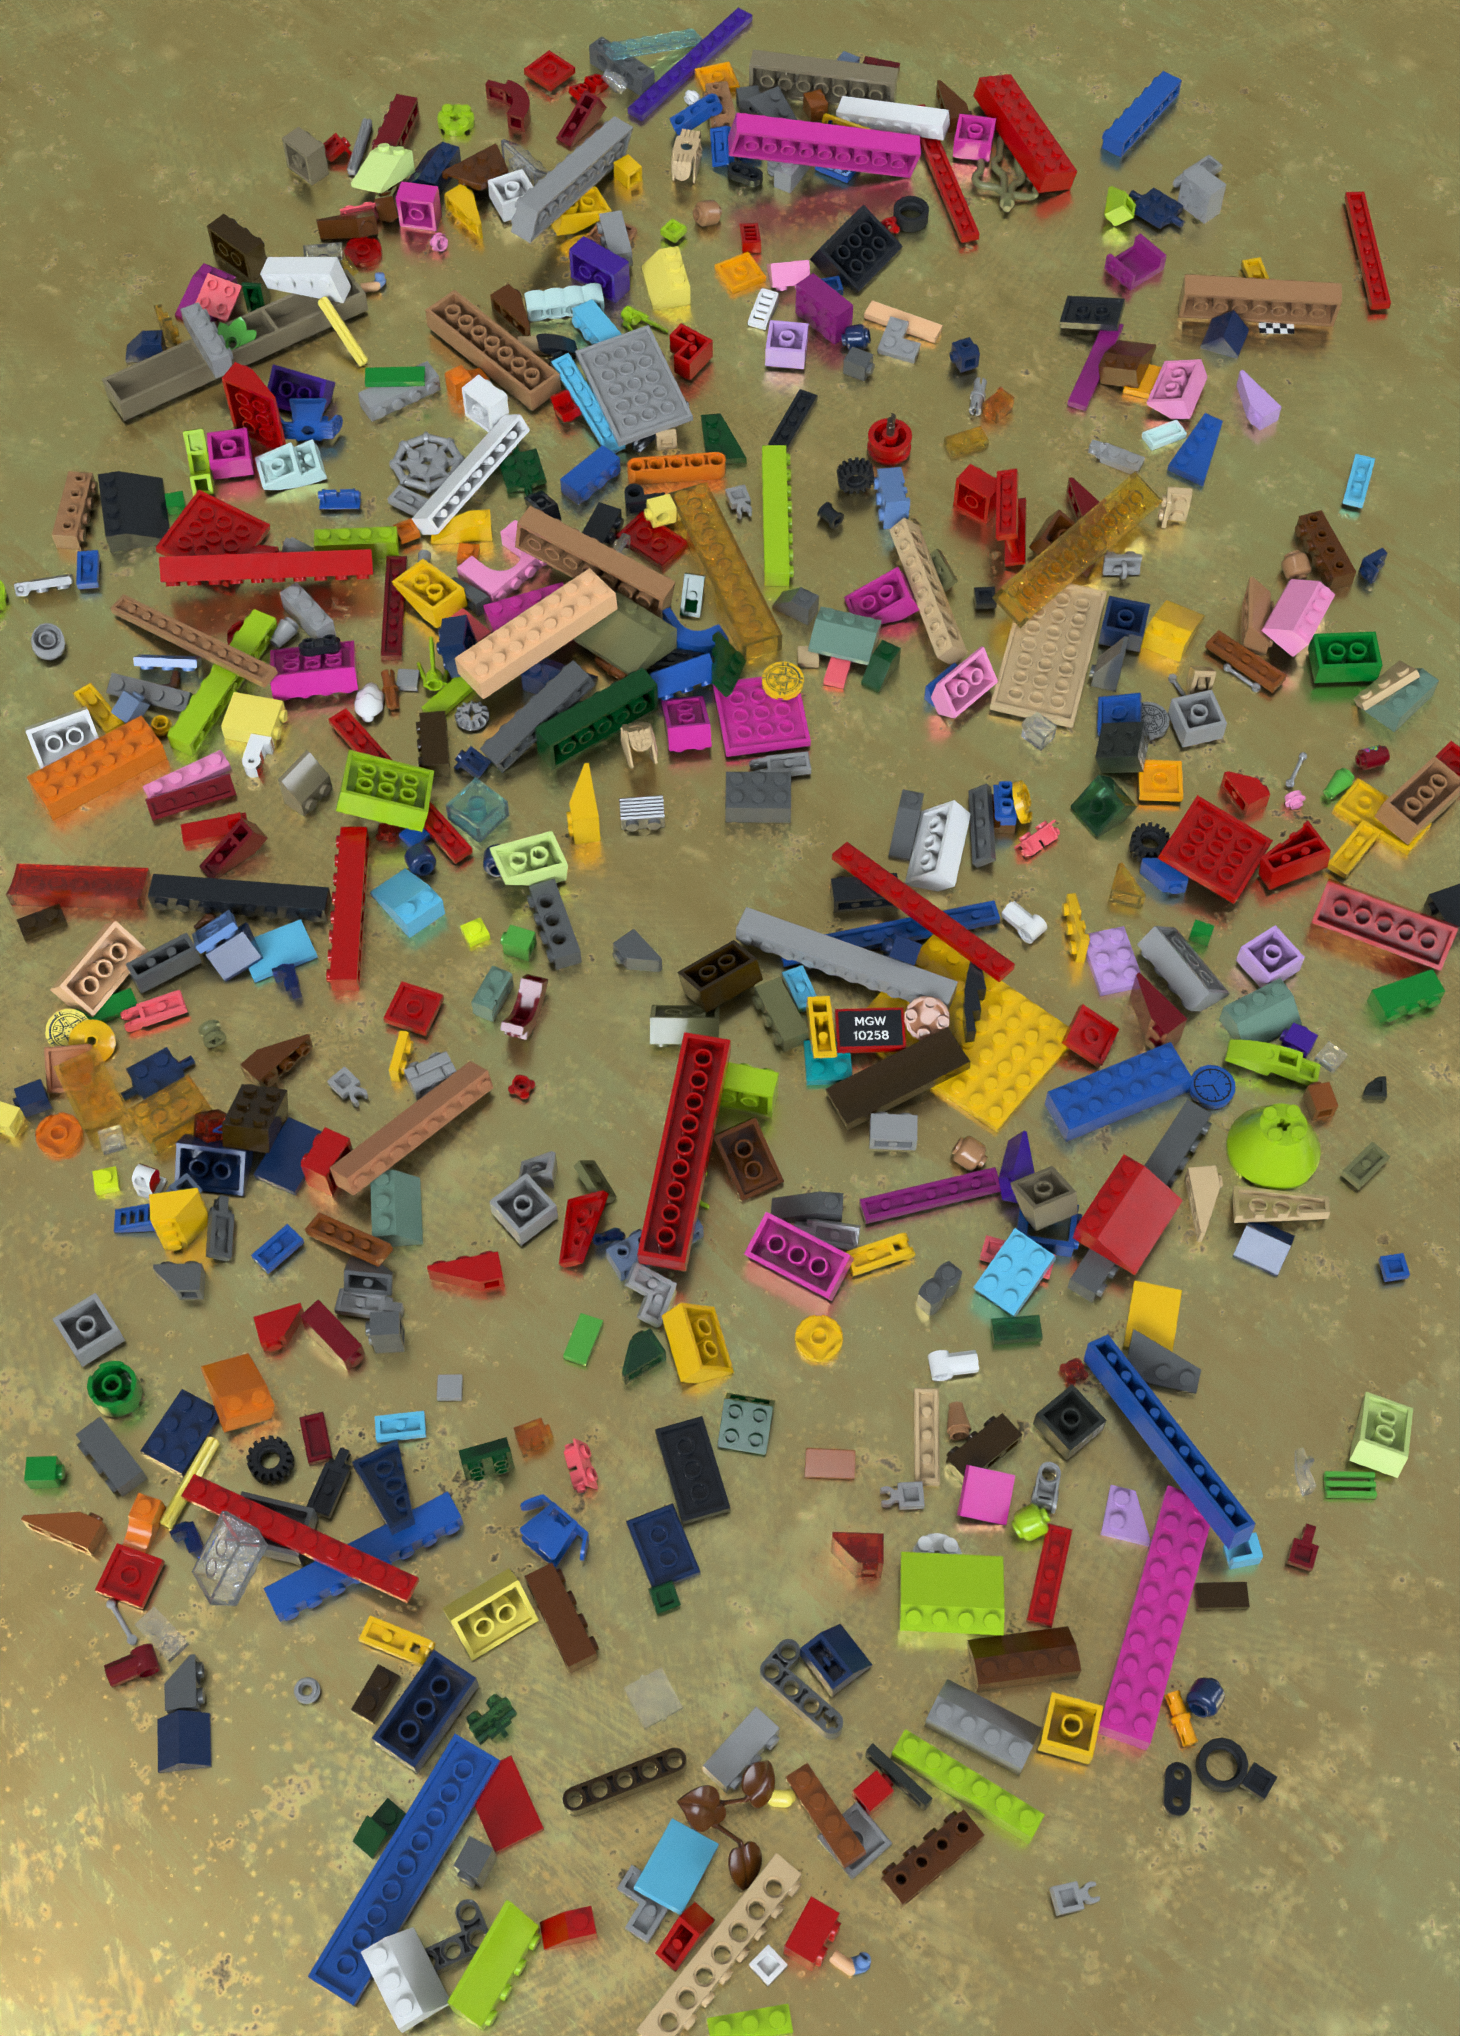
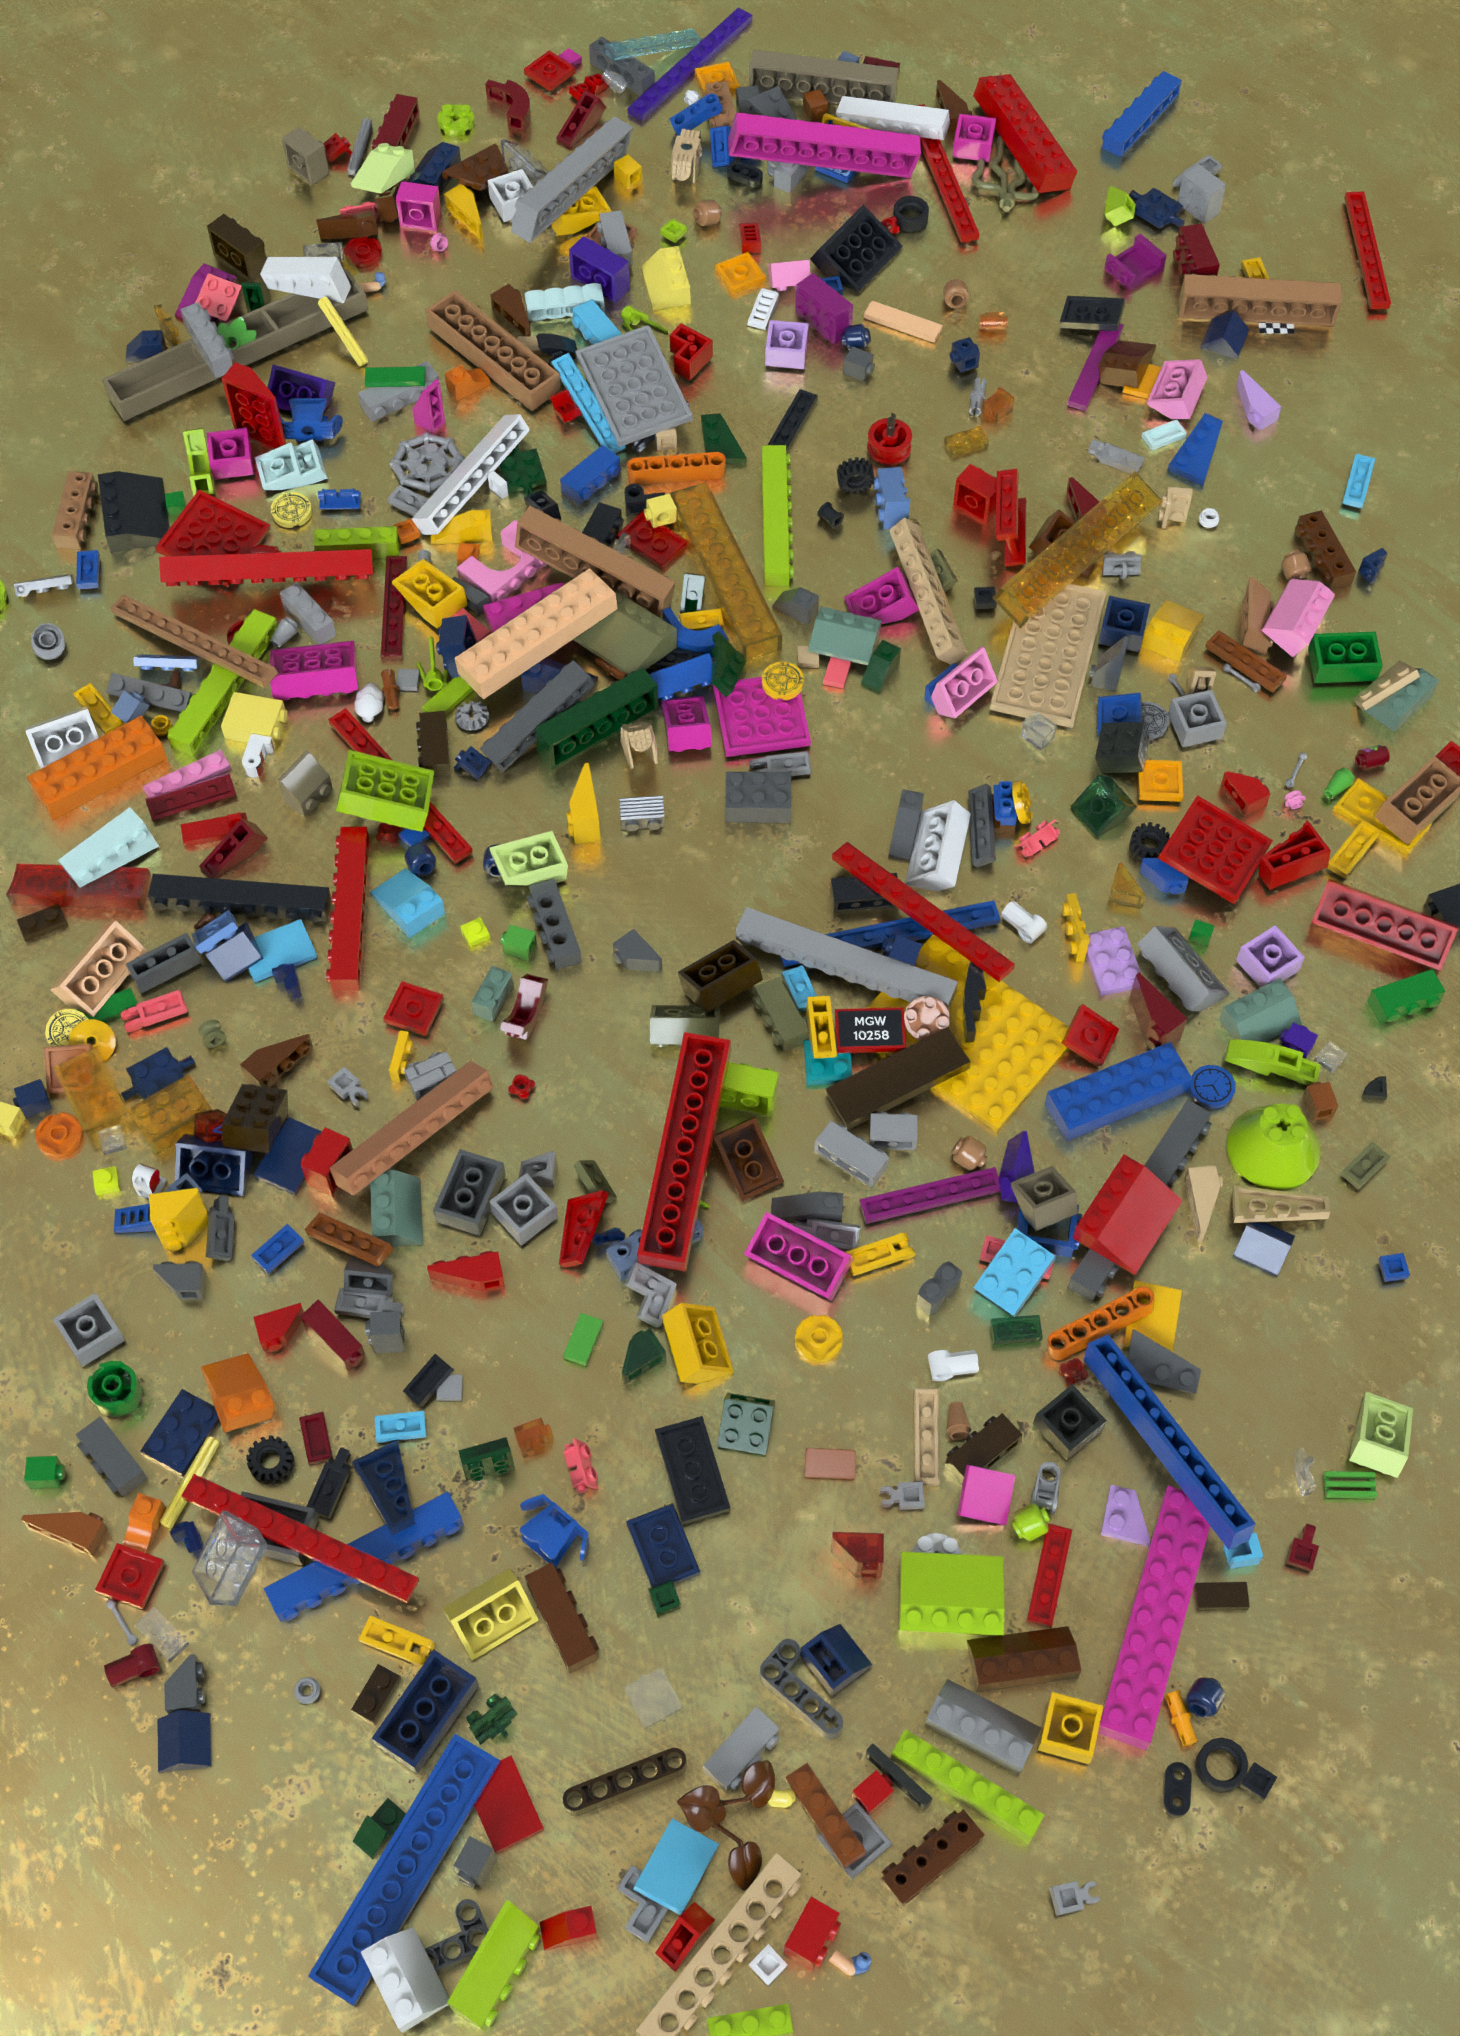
light grey cone [282,537,314,552] -> none
black plate [298,634,341,657] -> none
clear light blue brick [446,777,510,843] -> none
white brick [462,375,509,433] -> none
light grey plate [725,484,752,519] -> none
light grey plate [877,316,921,364] -> none
none -> light aqua wedge [58,807,159,888]
none -> light yellow tile [271,492,312,528]
none -> black tile [403,1354,454,1407]
none -> dark pink slope [412,379,445,434]
none -> dark grey brick [433,1149,506,1236]
none -> white tile [488,471,508,499]
none -> dark pink tile [558,48,582,67]
none -> yellow plate [679,608,724,631]
none -> light grey brick [814,1121,889,1188]
none -> medium nougat head [943,279,969,309]
none -> clear orange brick [980,312,1008,332]
none -> orange beam [1047,1286,1154,1361]
none -> dark red brick [1173,223,1220,278]
none -> white plate [1199,508,1219,528]

